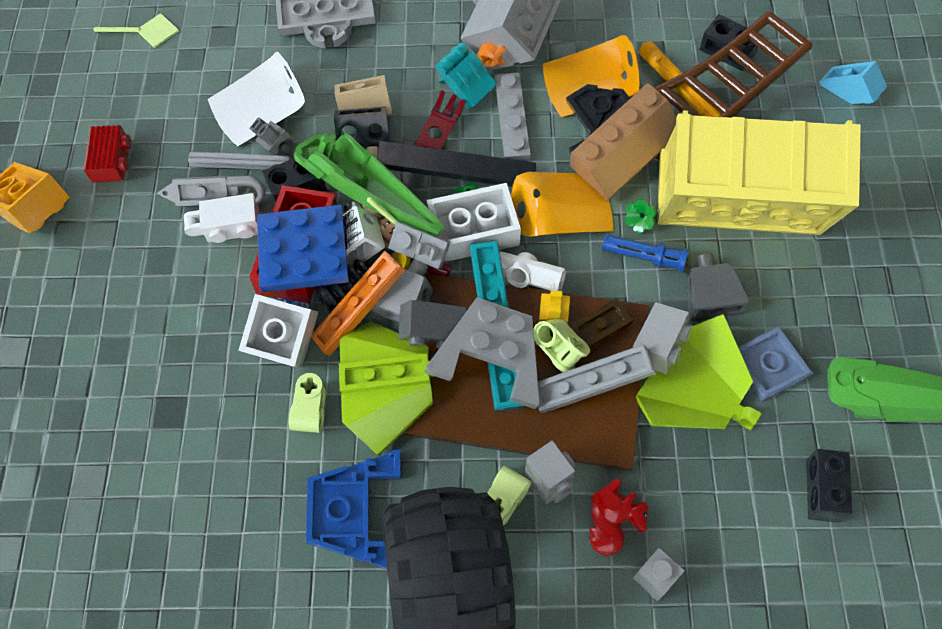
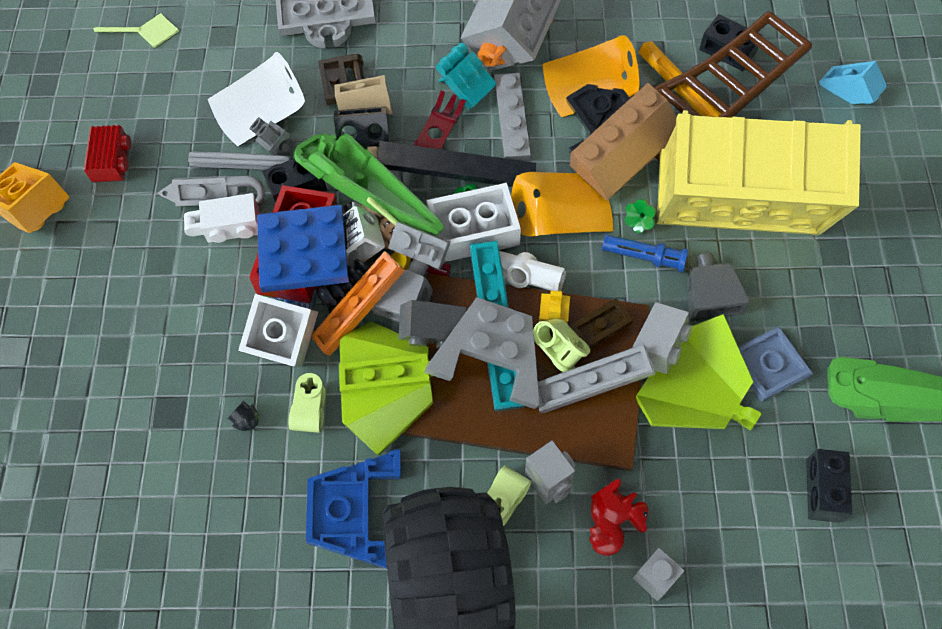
none -> black plate [227,400,259,431]
none -> dark brown plate [318,54,365,106]

